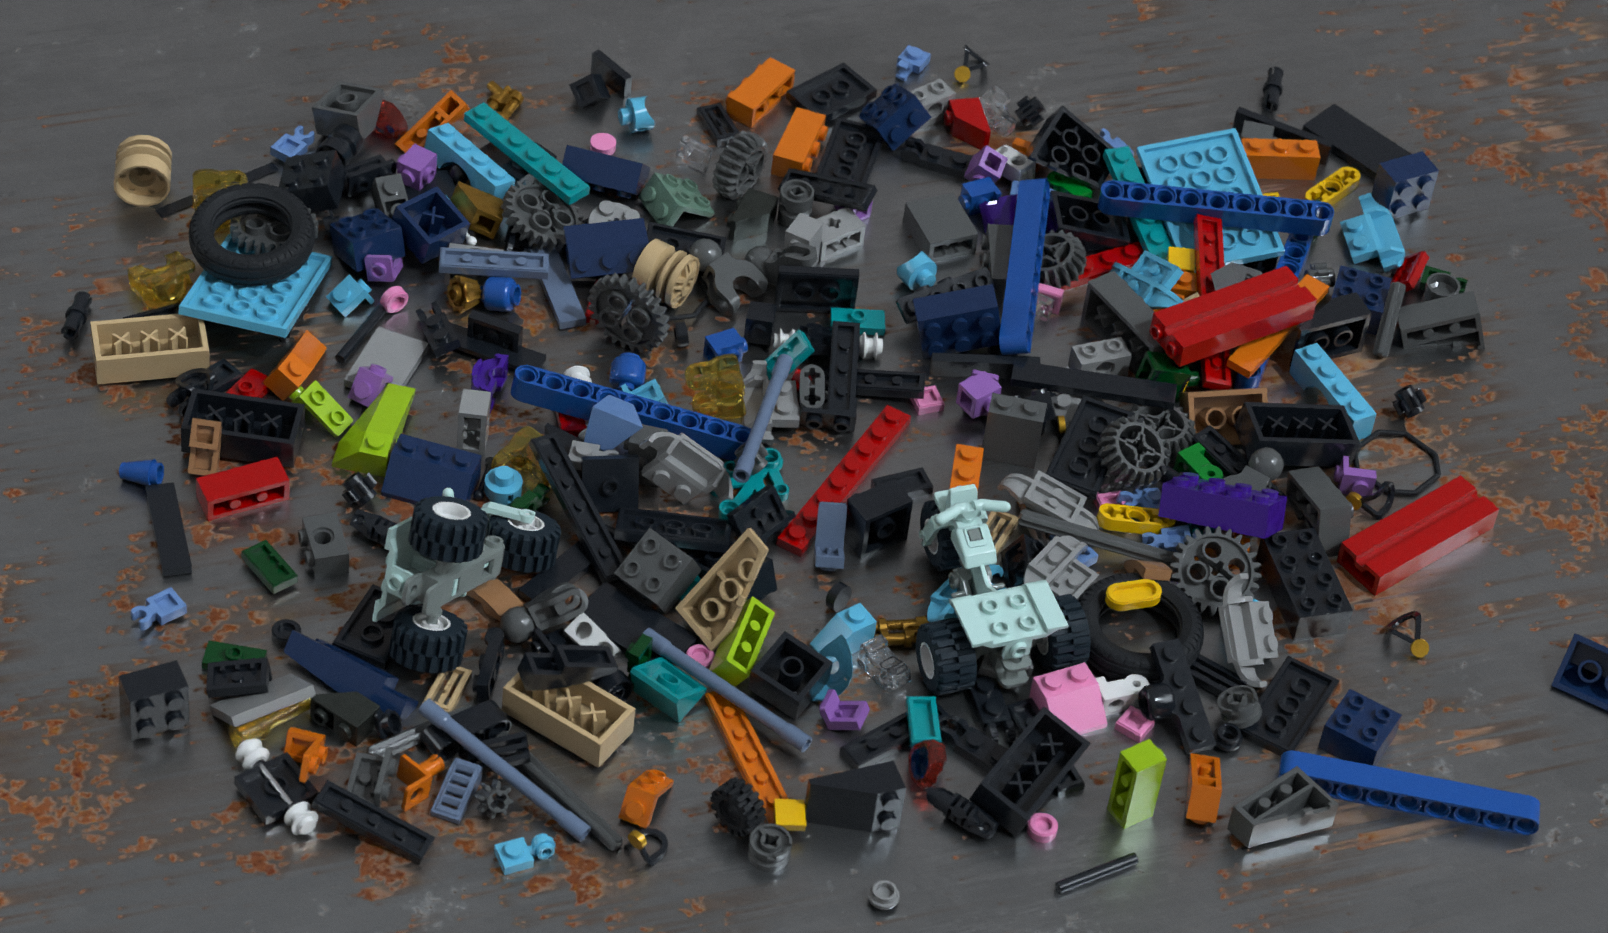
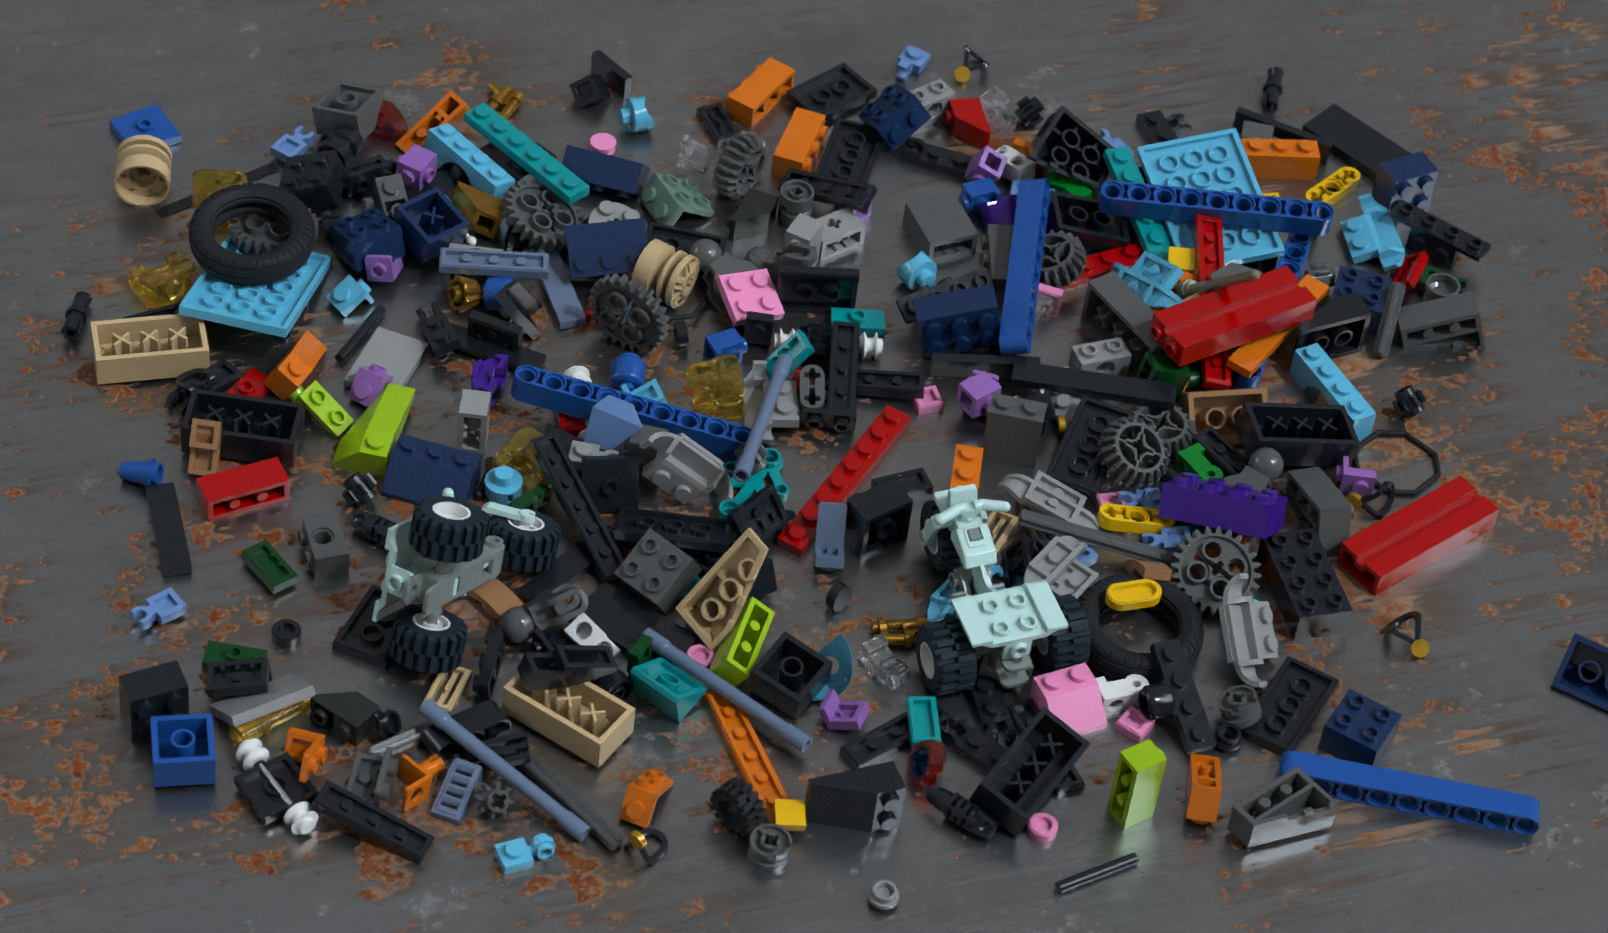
dark blue wedge [284,630,419,723] -> none
bright pink tile [380,286,409,313] -> none
medium azure slope [809,603,877,663] -> none
black tile [1190,654,1247,696] -> none
none -> blue plate [109,104,181,146]
none -> blue brick [151,713,216,787]
none -> black bracket [495,279,542,340]
none -> bright pink plate [716,269,785,326]
none -> black hinge [1136,110,1193,144]
none -> dark tan piece [1176,269,1260,300]
none -> black bracket [1389,200,1491,270]

